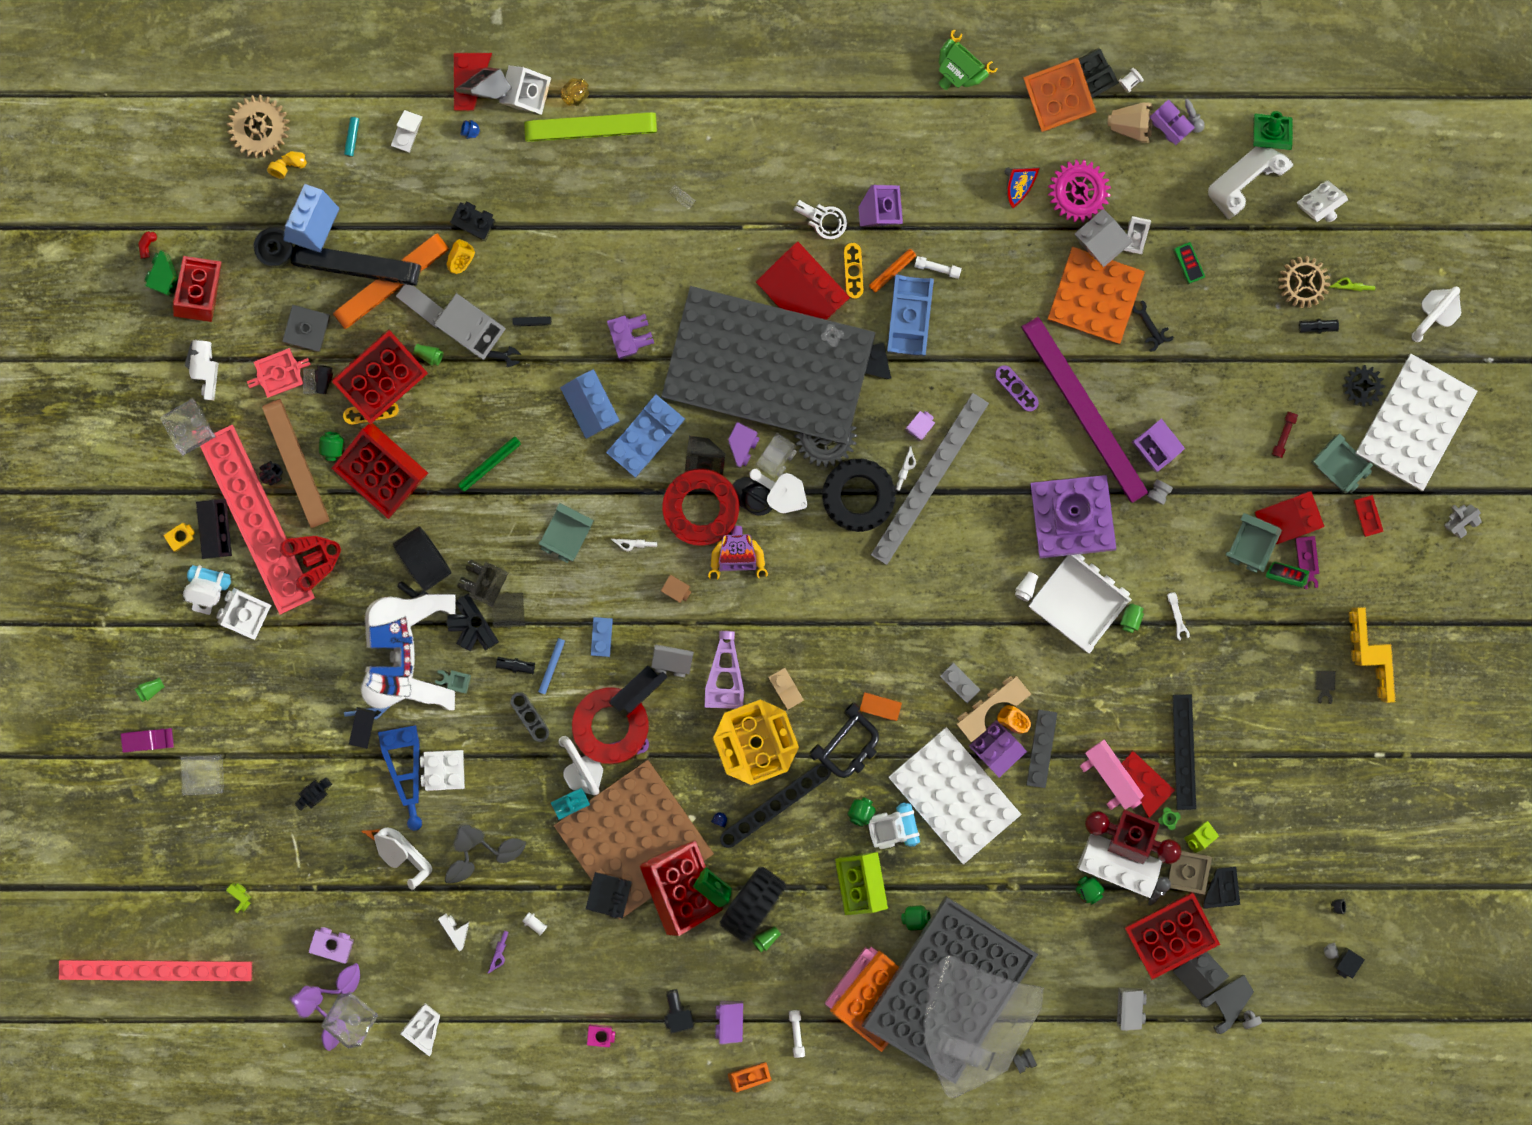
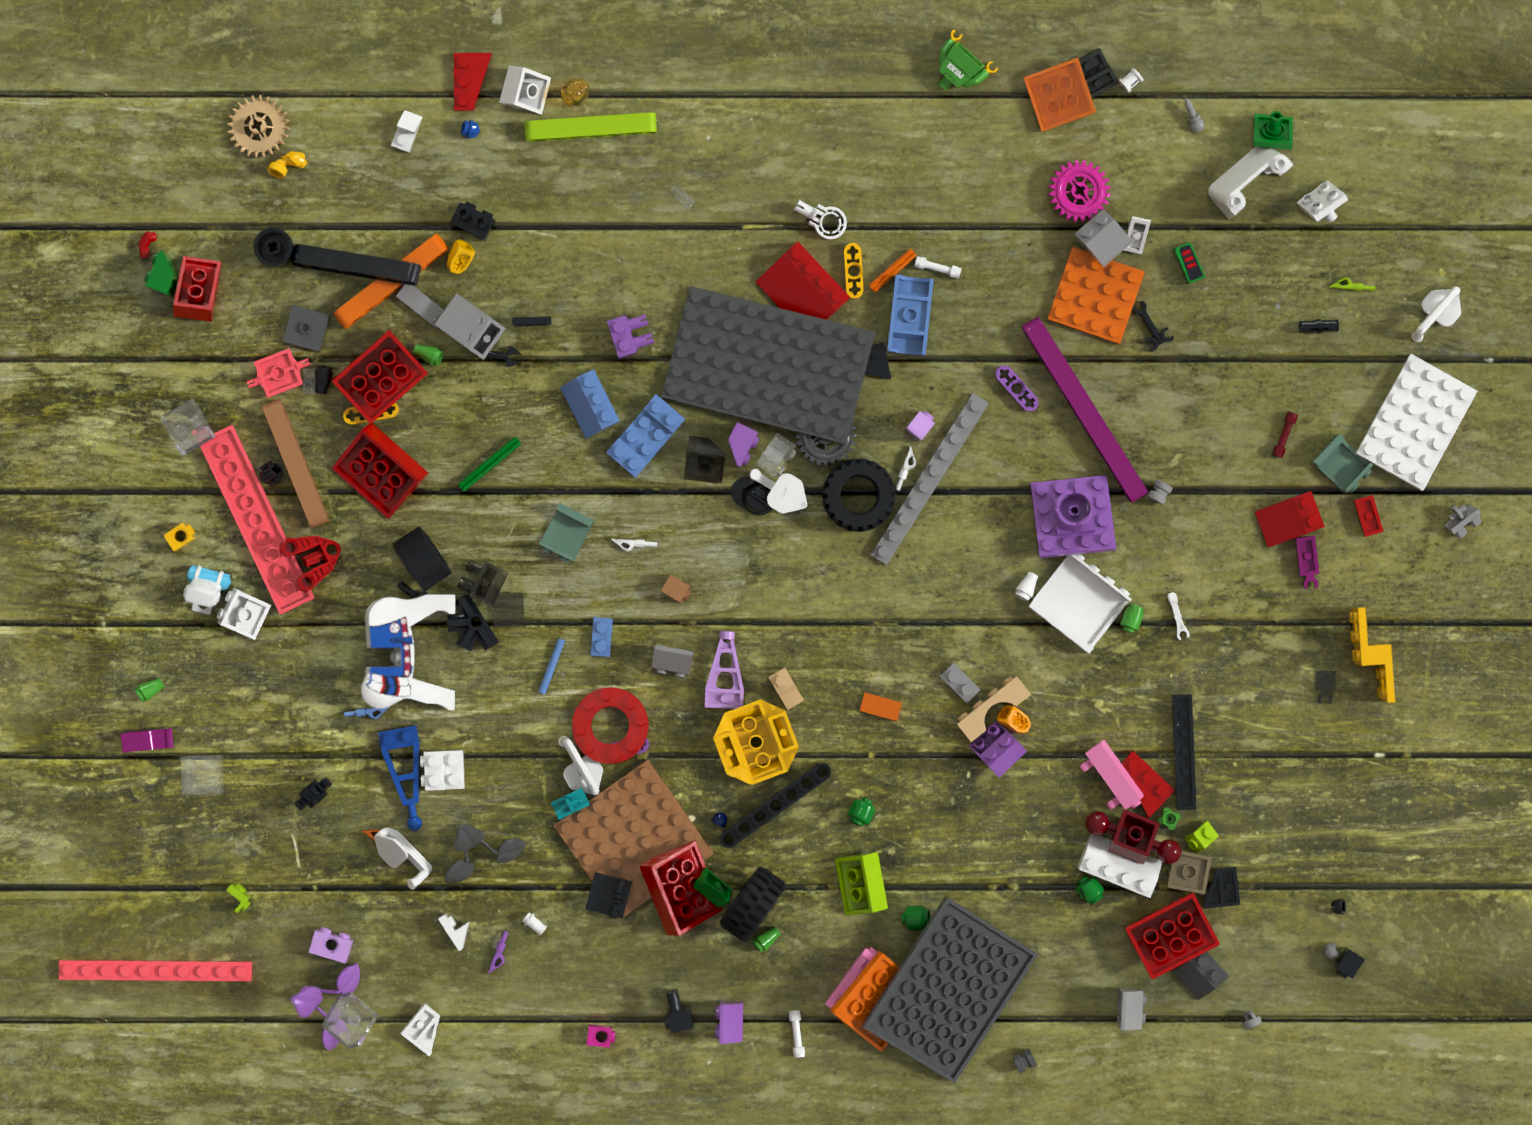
white plate [185,340,219,401] -> none
black brick [196,499,232,559] -> none
medium blue slope [284,184,339,252] -> none
green head [319,432,344,461] -> none
teal piece [344,117,360,157] -> none
black tile [349,707,376,749] -> none
sand green plate [435,670,471,694] -> none
slope [455,68,511,100] -> none
black pin [496,656,535,675] -> none
dark grey beam [511,692,550,742] -> none
black panel [609,666,668,719] -> none
red plate [662,469,739,546] -> none
torso [708,526,768,580] -> none
orange slope [728,1062,772,1093] -> none
black bar [808,702,879,778] -> none
clear plate [821,324,844,347] -> none
medium lavender slope [859,185,903,227] -> none
white piece [869,803,920,849] -> none
white plate [889,727,1021,865] -> none
clear windscreen [924,955,1044,1098] -> none
shield [1004,167,1040,208] -> none
dark grey plate [1026,709,1058,788] -> none
tan cone [1108,102,1153,143] -> none
medium lavender slope [1131,419,1185,472] -> none
dark grey bar [1148,877,1171,906] -> none
medium lavender plate [1150,99,1195,145] -> none
dark grey flag [1199,975,1254,1035] -> none
sand green panel [1226,513,1282,573] -> none
slope [1266,562,1309,588] -> none
tan gear [1278,256,1330,308] -> none
black gear [1342,365,1385,407] -> none

